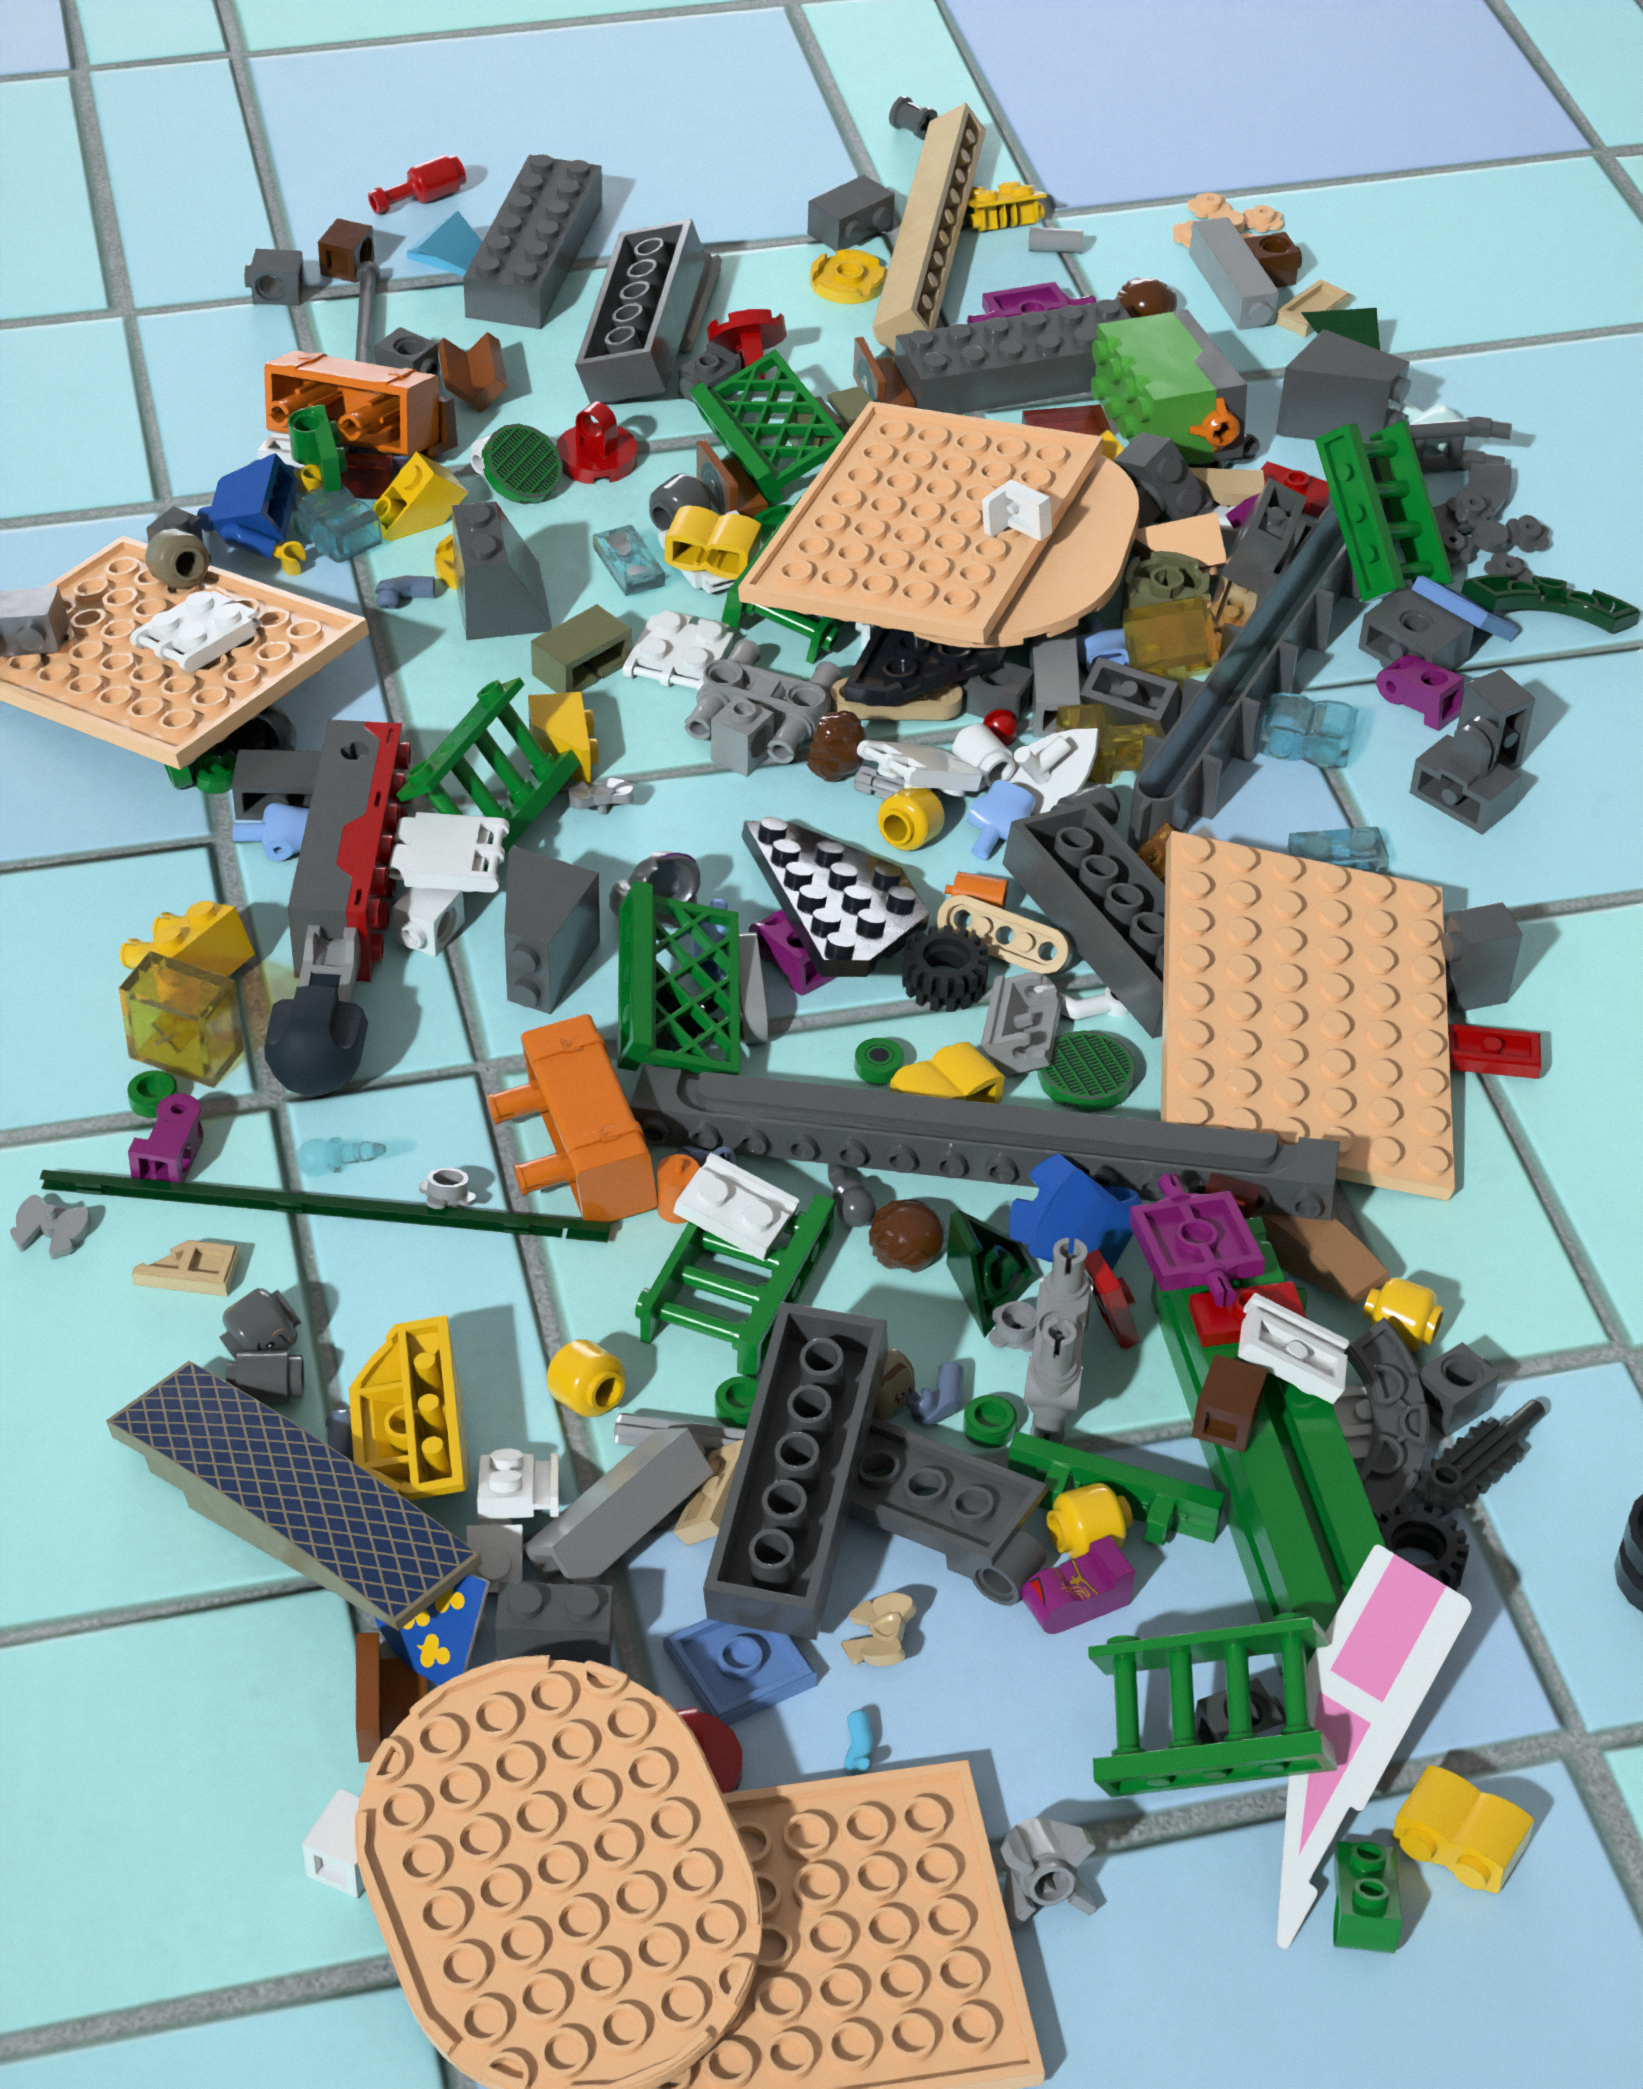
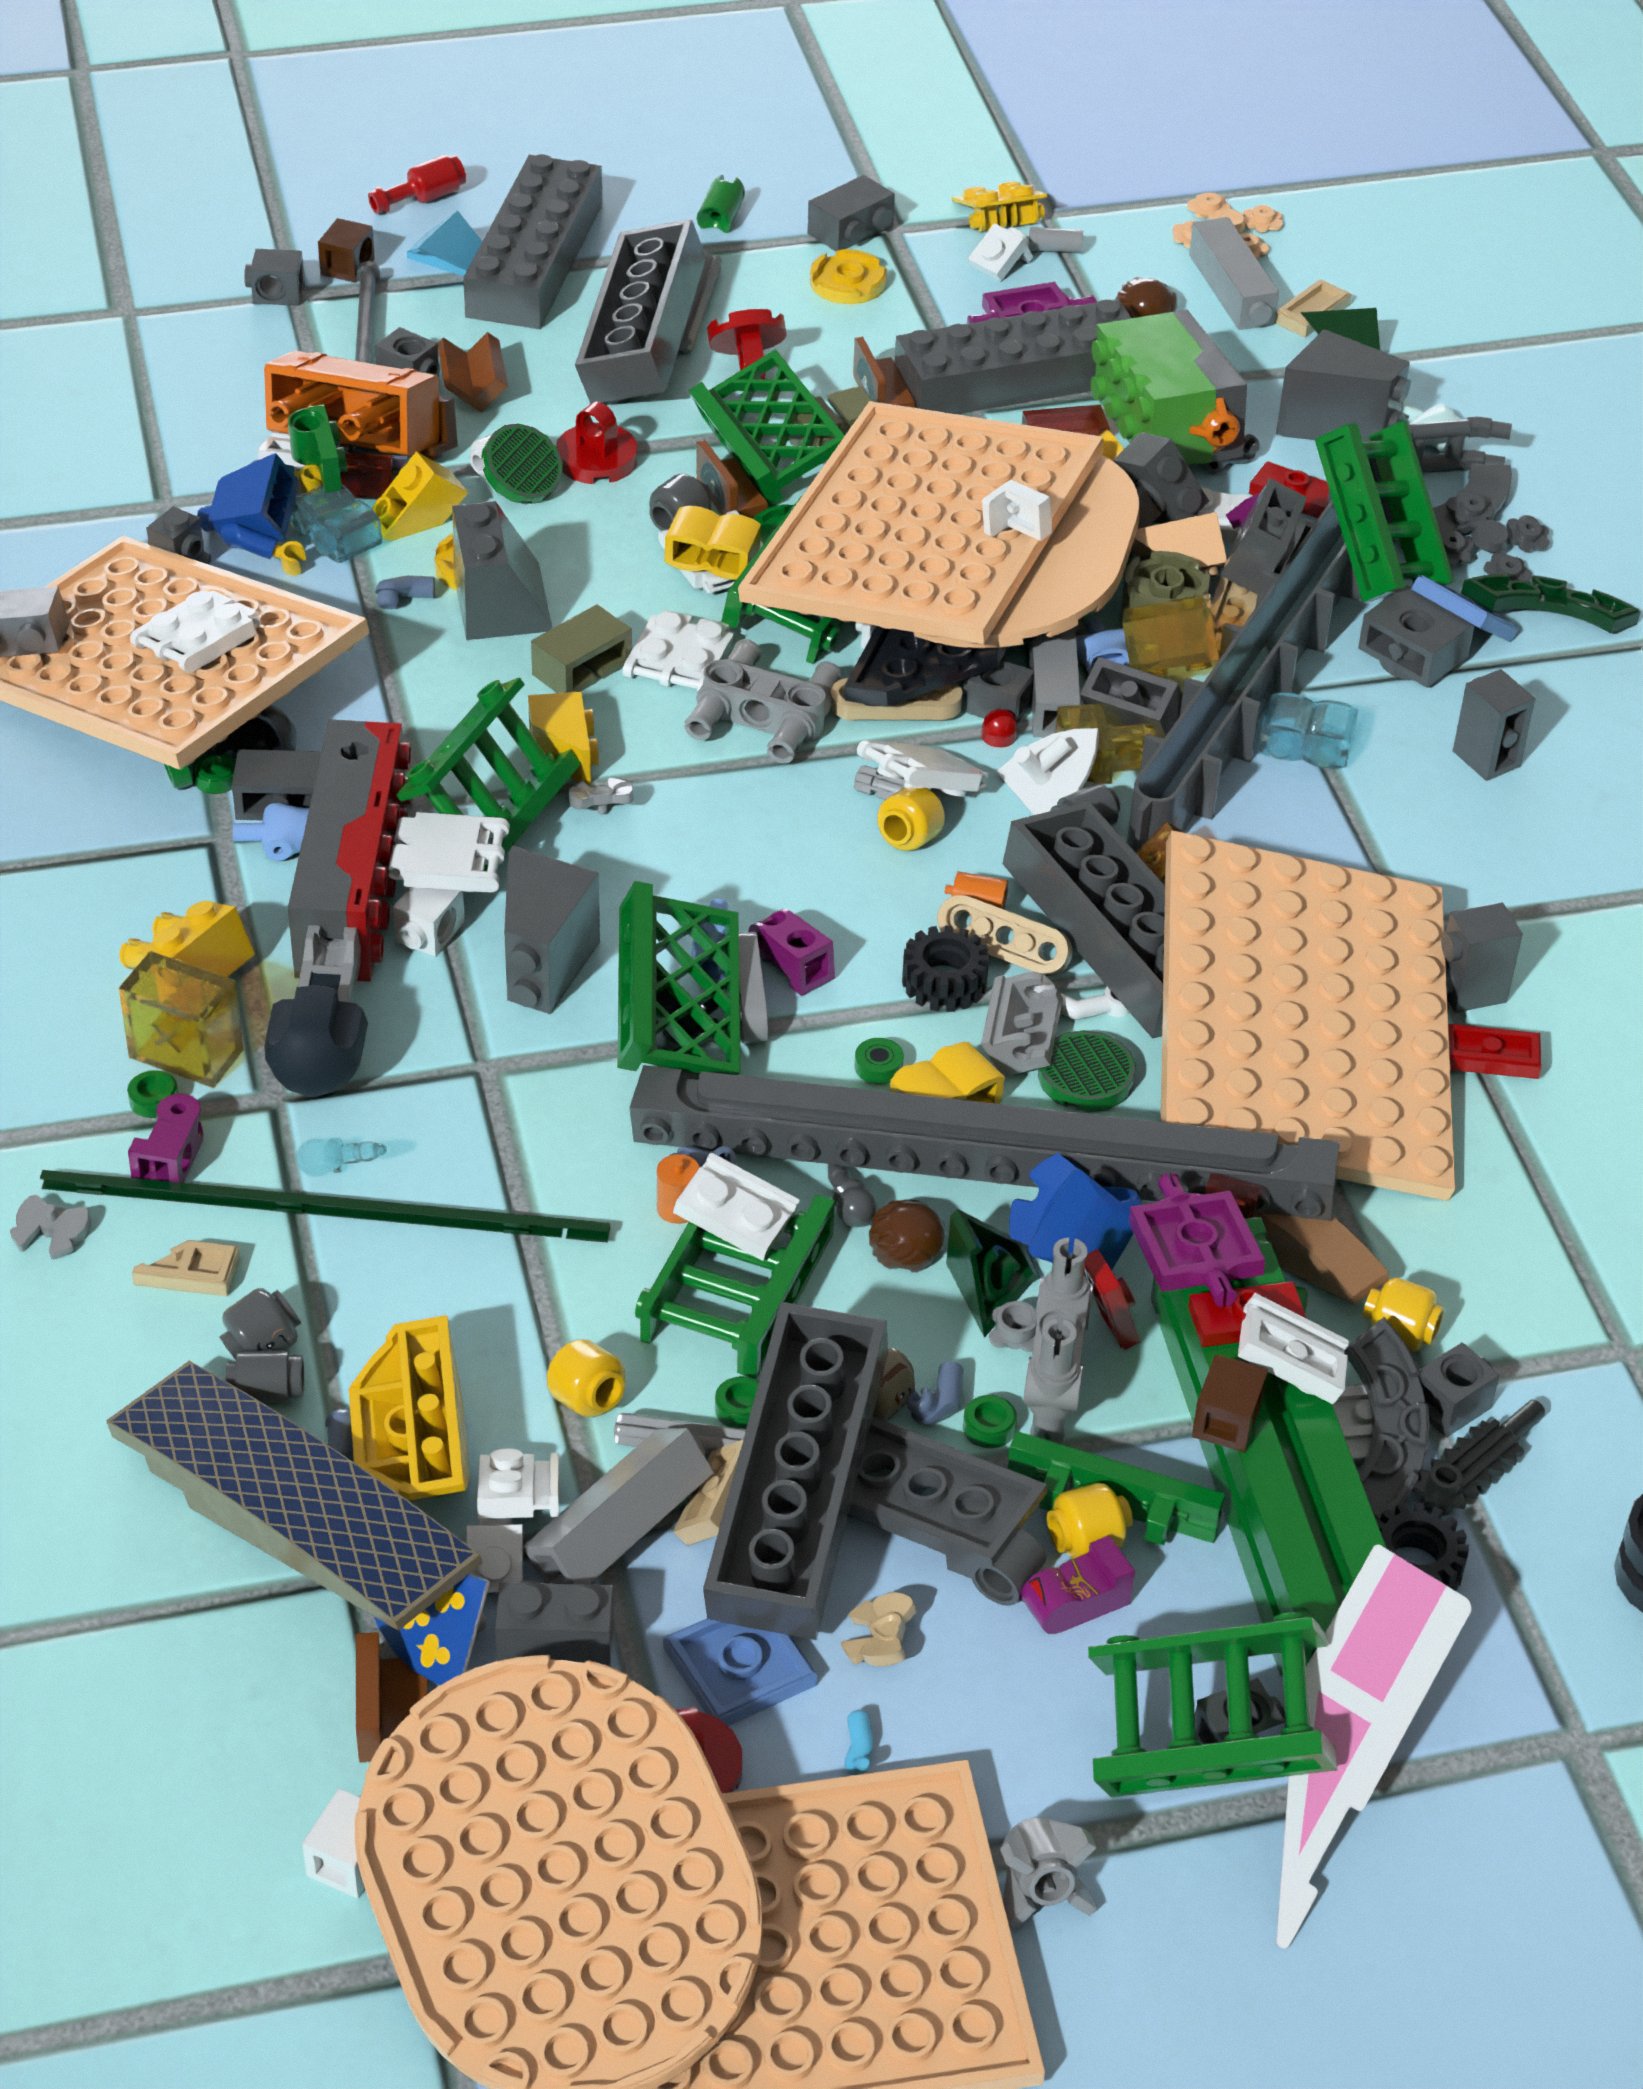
dark tan head [145,528,210,590] -> none
light grey plate [419,1168,476,1209] -> none
orange piece [486,1014,658,1223] -> none
clear light blue piece [593,524,665,596] -> none
flat silver hair [609,851,701,929] -> none
dark grey brick [679,341,741,403] -> none
light grey brick [711,696,774,777] -> none
black plate [741,817,930,977] -> none
reddish brown hair [807,710,868,782] -> none
tan brick [872,102,986,357] -> none
dark grey bush [889,95,938,140] -> none
white brick [952,724,1015,787] -> none
light blue piece [967,780,1036,860] -> none
tan tile [1190,468,1265,506] -> none
reddish brown brick [1243,232,1302,288] -> none
clear light blue piece [1287,826,1389,872] -> none
green plate [1333,1841,1402,1954] -> none
magenta leg [1376,654,1464,731] -> none
yellow brick [1392,1765,1534,1893] -> none
dark grey brick [1409,717,1521,835] -> none
none -> green piece [696,175,745,233]
none -> white bracket [968,223,1033,282]

